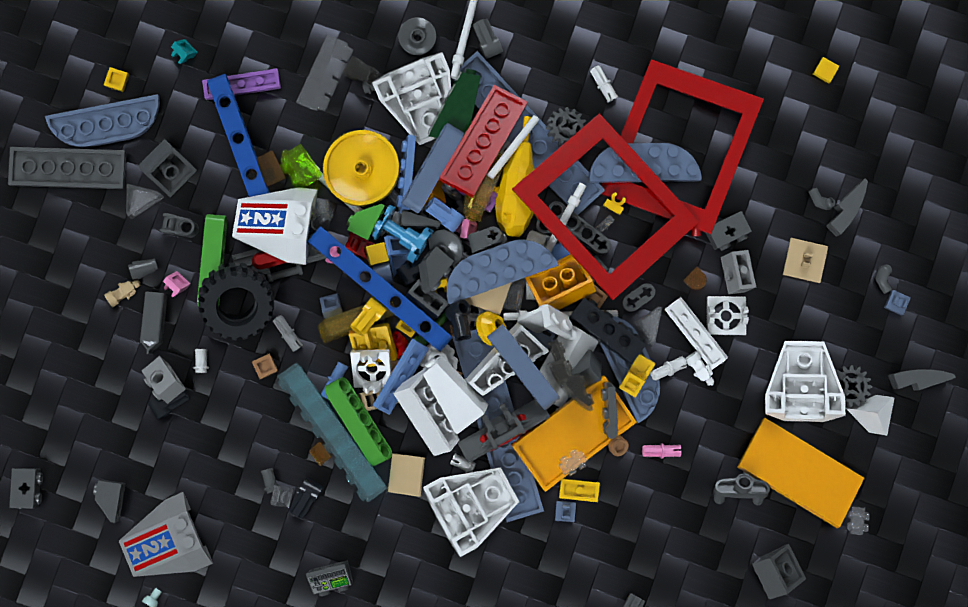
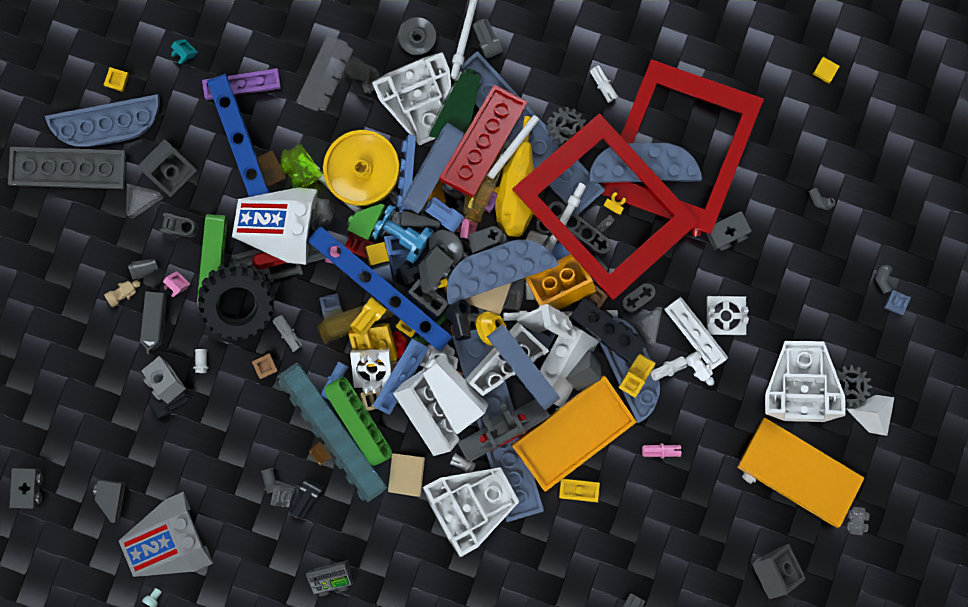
clear smoke slope [547,339,594,411] -> none
sand blue tile [555,501,576,522] -> none
clear piece [559,449,588,476] -> none
dark grey hinge [601,382,618,439] -> none
medium nougat tile [608,436,629,456] -> none
clear orange tile [683,267,707,290] -> none
dark grey connector [714,473,770,505] -> none
light grey brick [721,250,756,294] -> none
tan piece [783,238,828,283] -> none
dark grey slope [826,179,868,237] -> none
dark grey slope [888,369,956,390] -> none

